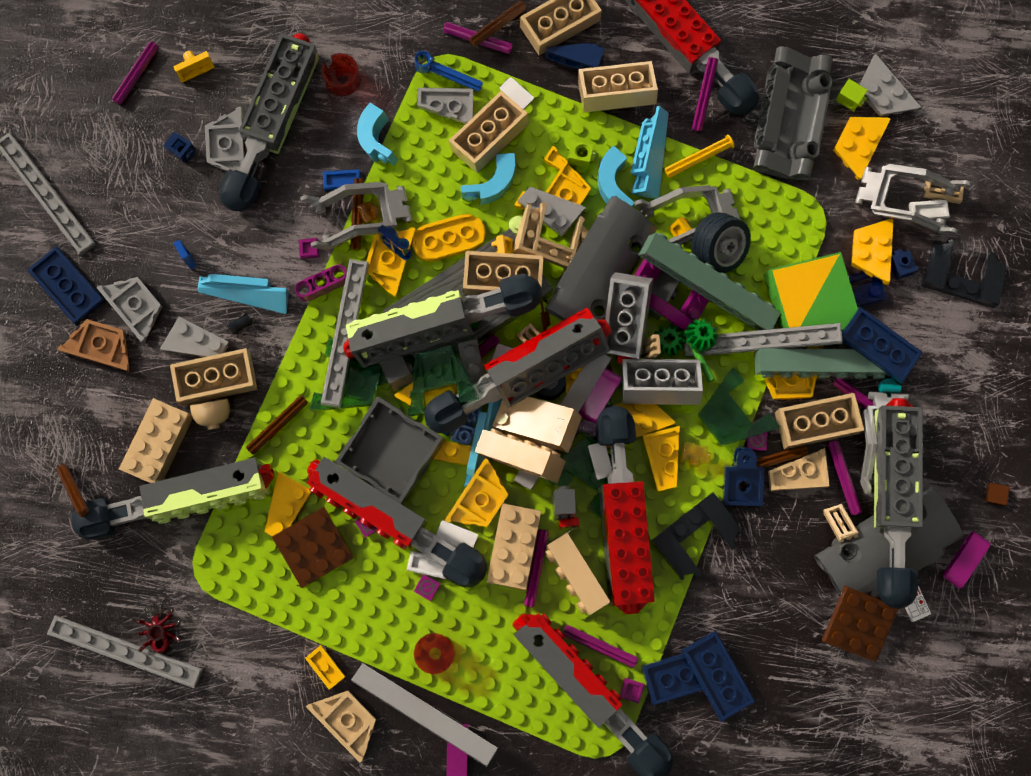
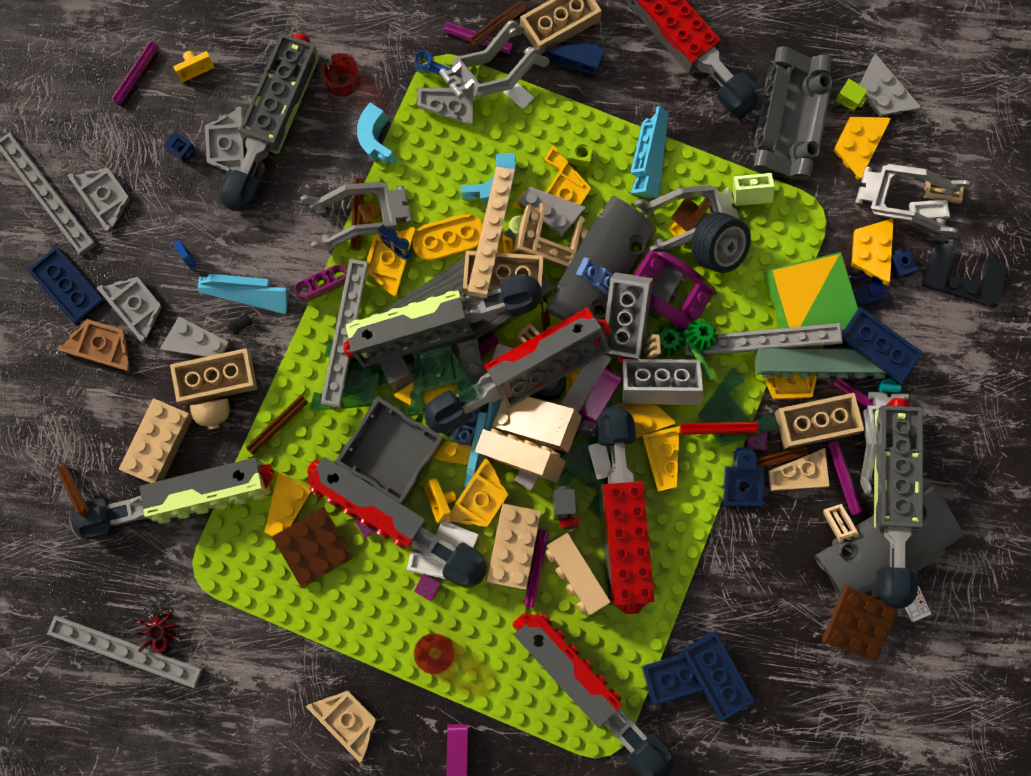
magenta tile [299,238,320,259] -> none
yellow plate [305,645,346,690] -> none
blue tile [323,169,361,191] -> none
light grey tile [351,663,498,767] -> none
tan brick [449,91,529,173] -> none
magenta axle [563,625,638,668] -> none
tan brick [578,61,658,112] -> none
medium azure arch [597,145,634,207] -> none
magenta tile [619,678,645,703] -> none
sand green brick [638,233,781,331] -> none
black wedge [651,492,742,580] -> none
yellow axle [664,135,734,178] -> none
clear yellow brick [679,442,711,467] -> none
magenta axle [692,57,719,131] -> none
magenta beam [942,531,991,589] -> none
reddish brown tile [985,482,1010,506] -> none
none -> light grey wing [67,168,130,233]
none -> yellow tile [423,478,456,523]
none -> light grey piece [439,20,550,99]
none -> tan plate [468,167,515,299]
none -> medium blue slope [576,257,613,294]
none -> reddish brown panel [671,197,712,232]
none -> red axle [680,422,758,435]
none -> yellowish green brick [733,173,774,206]

